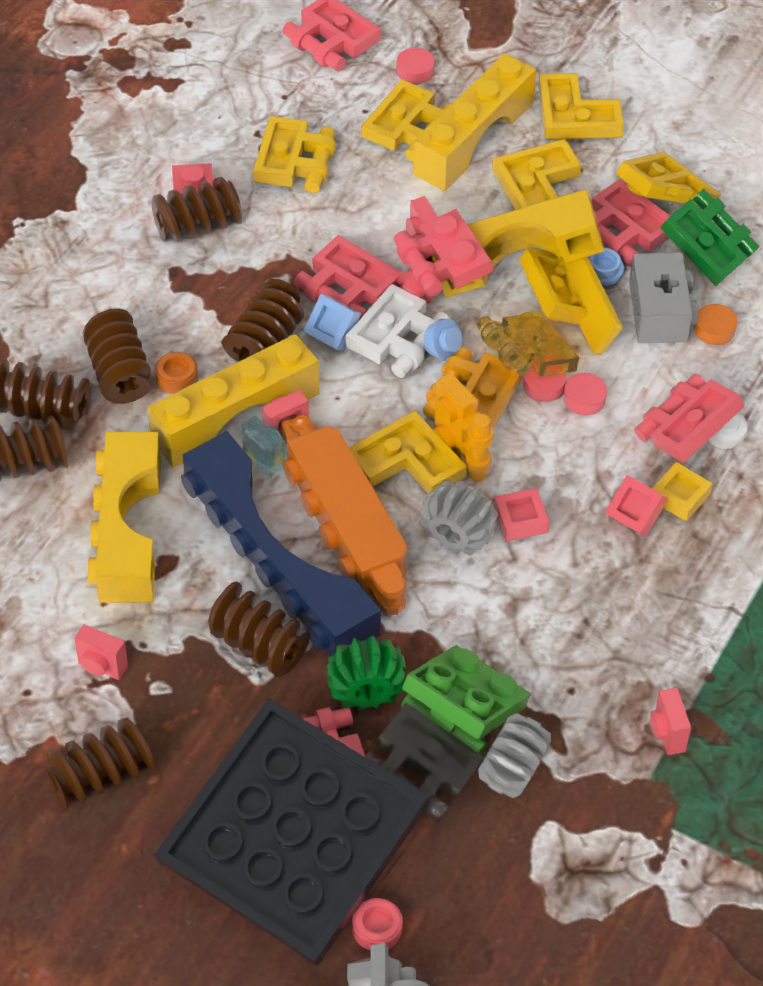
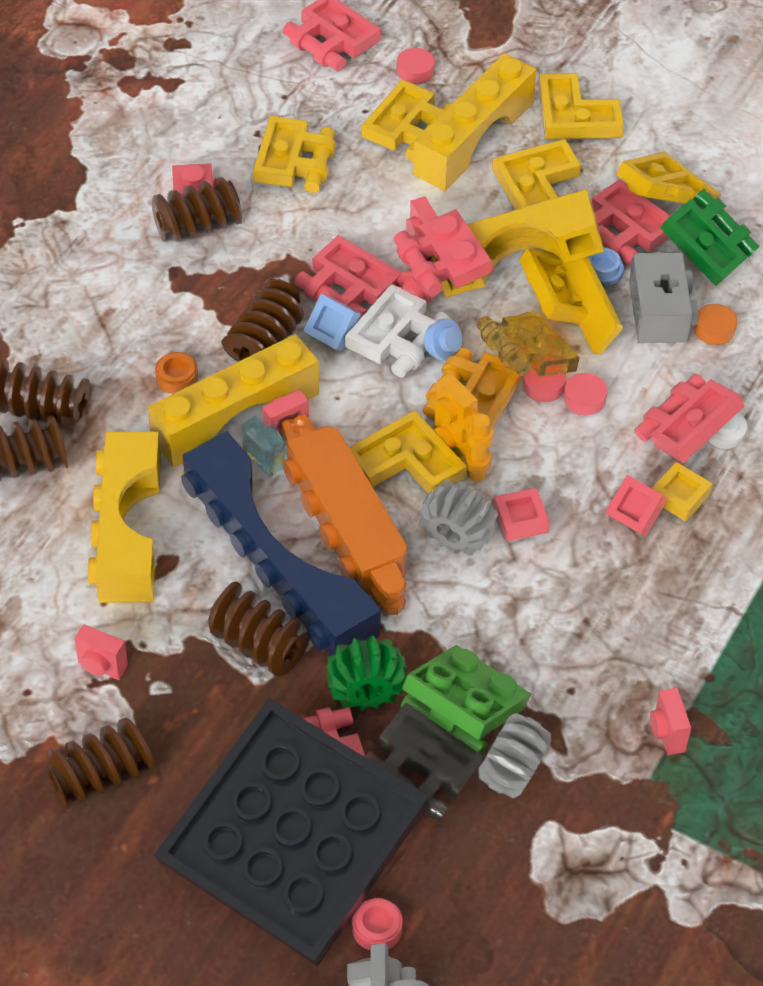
reddish brown piece [83,308,151,404] -> none

